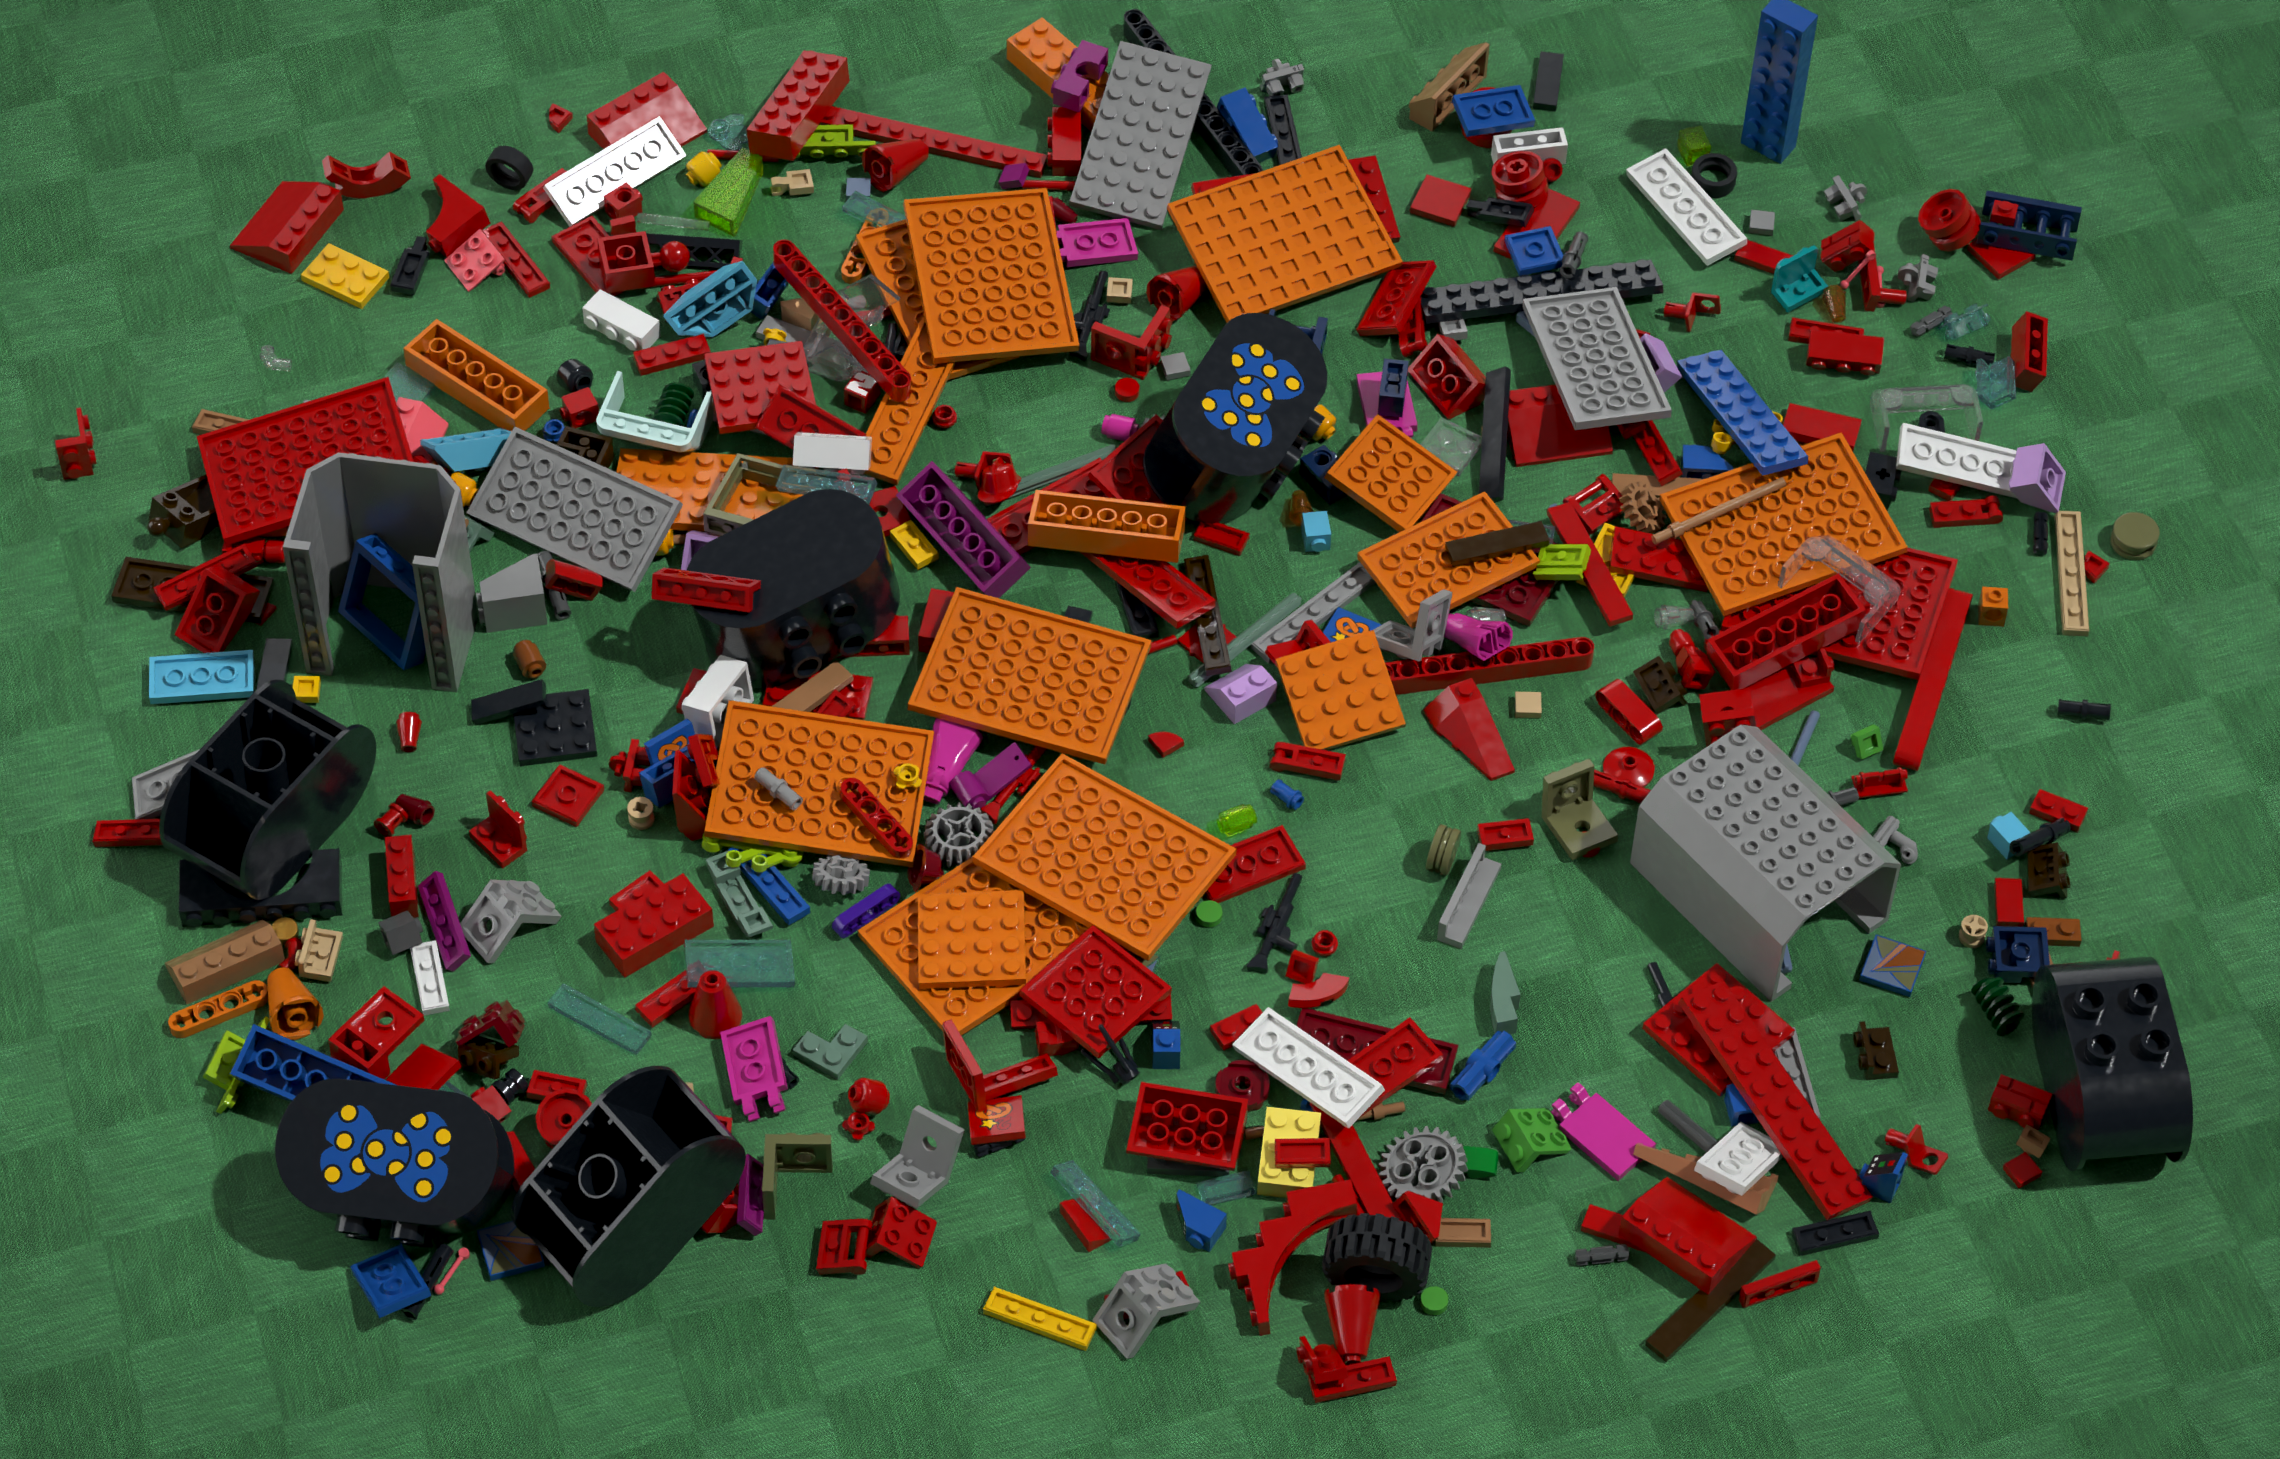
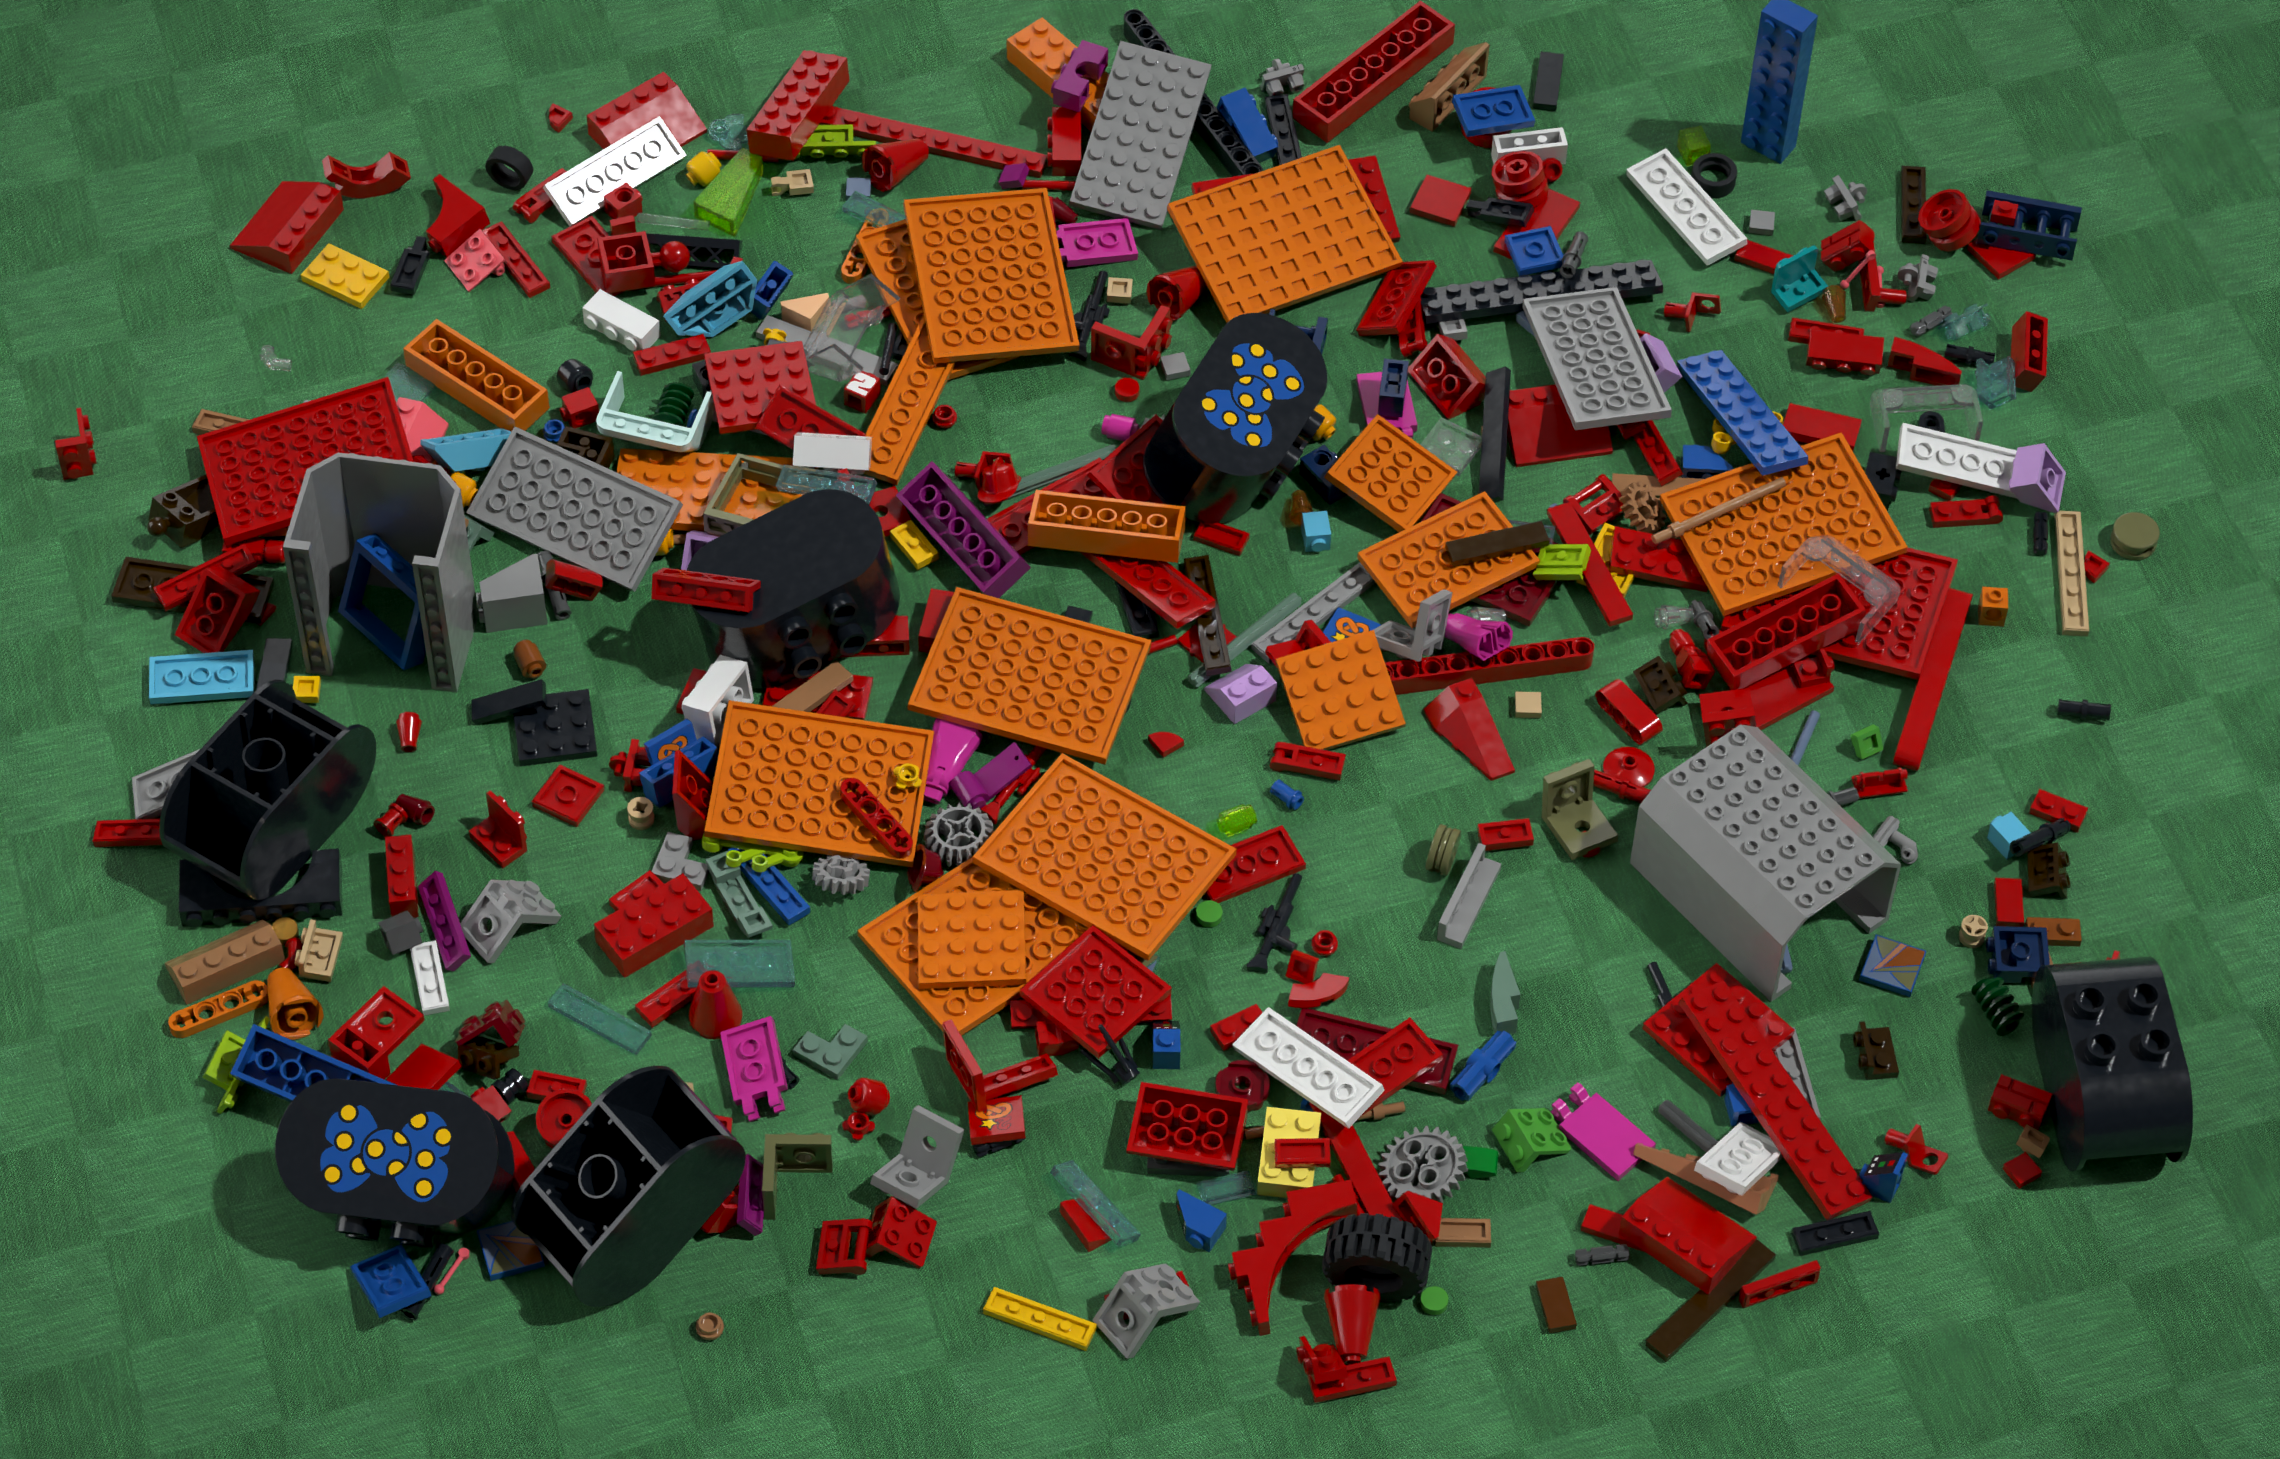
red plate [687,734,720,788] -> none
light grey pin [754,767,803,810] -> none
red beam [773,239,911,402] -> none
dark purple beam [832,884,900,938] -> none
none -> light grey plate [652,832,709,891]
none -> medium nougat plate [696,1313,724,1340]
none -> red brick [1293,0,1455,143]
none -> reddish brown tile [1536,1277,1577,1334]
none -> red slope [1888,337,1962,390]
none -> dark brown tile [1901,166,1926,244]

